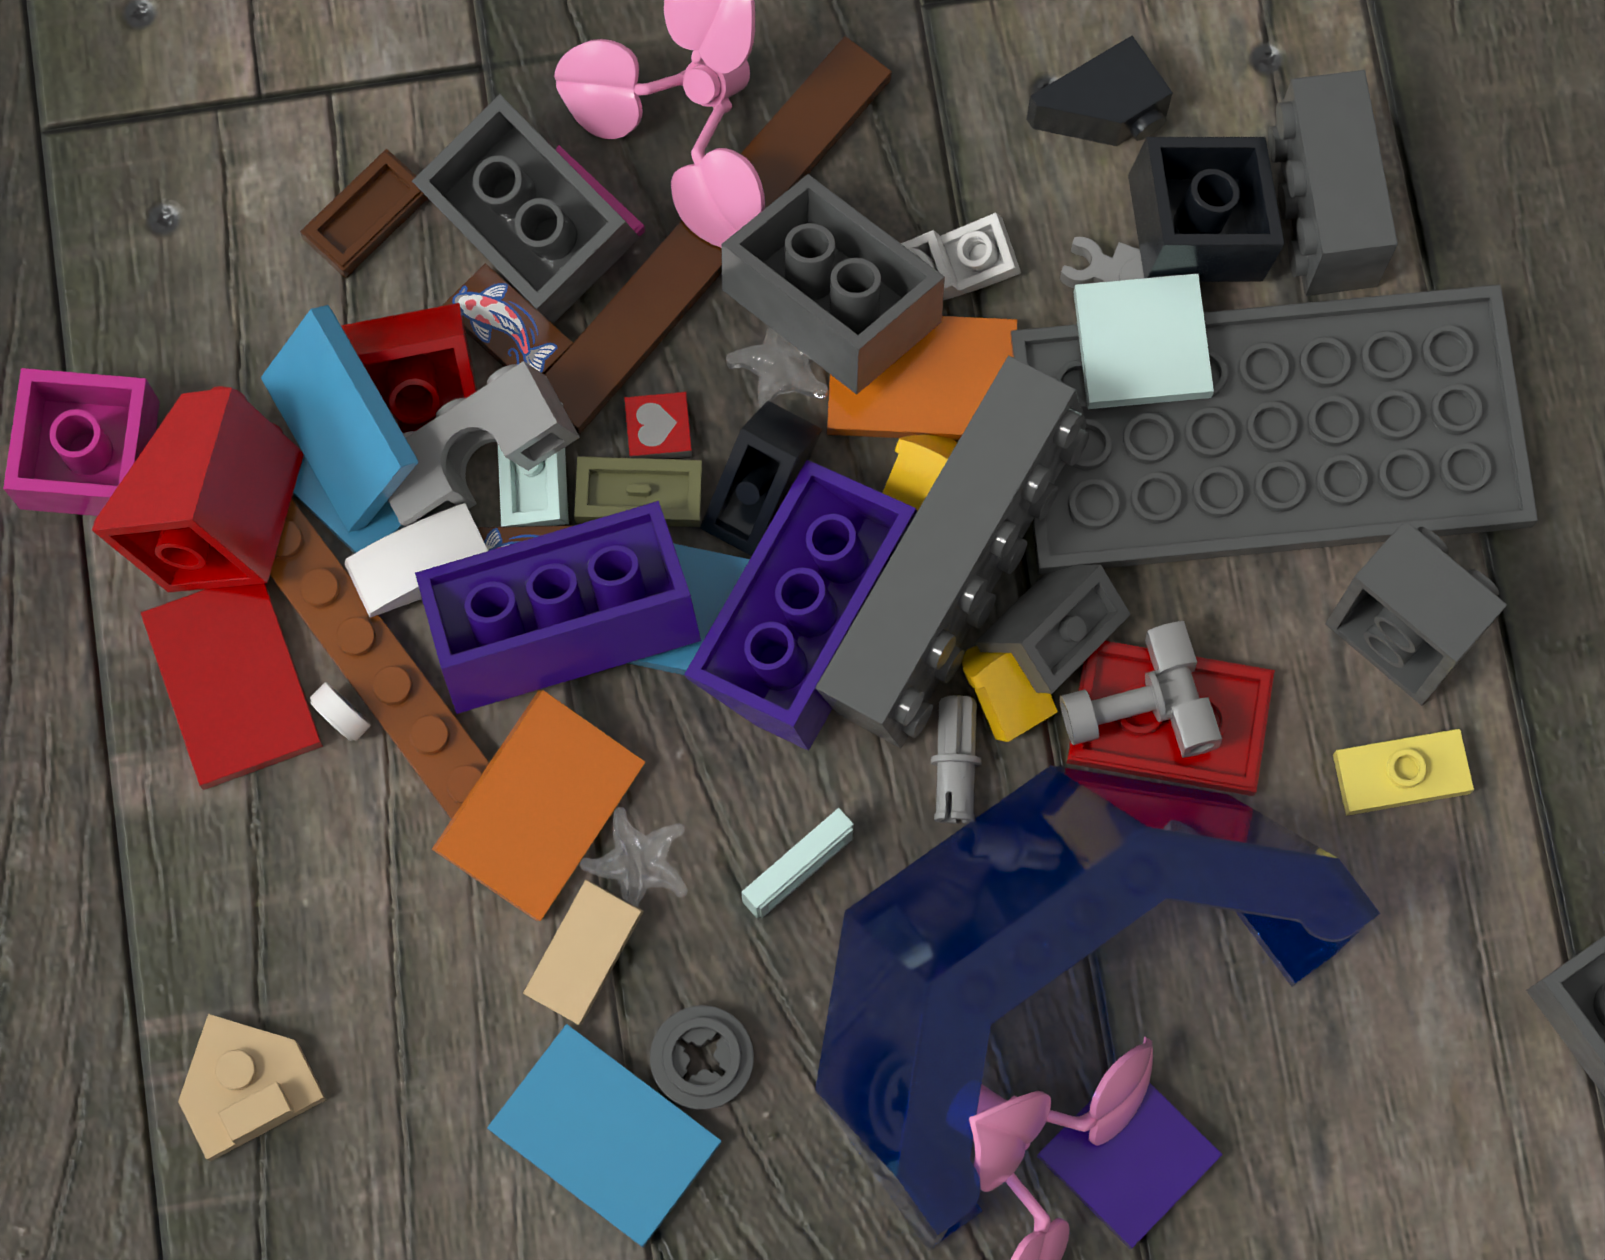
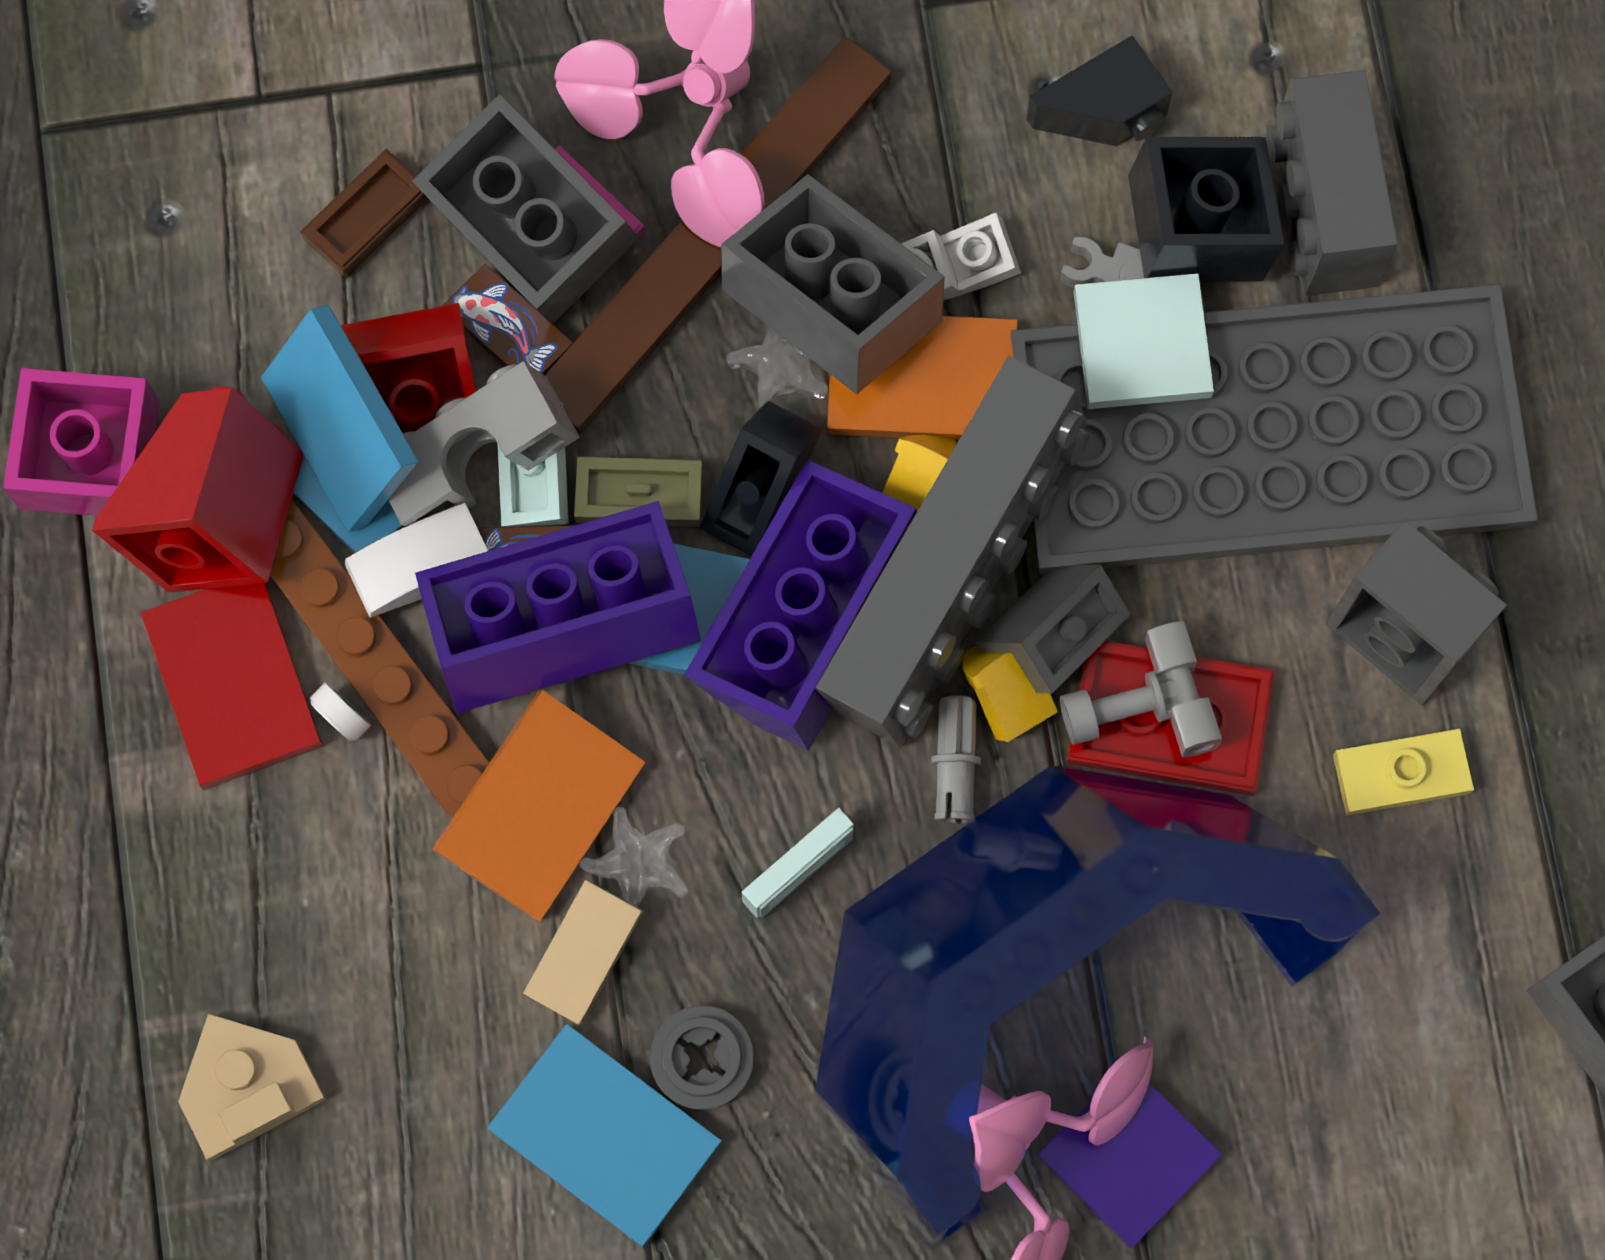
red tile [624,392,692,459] -> none

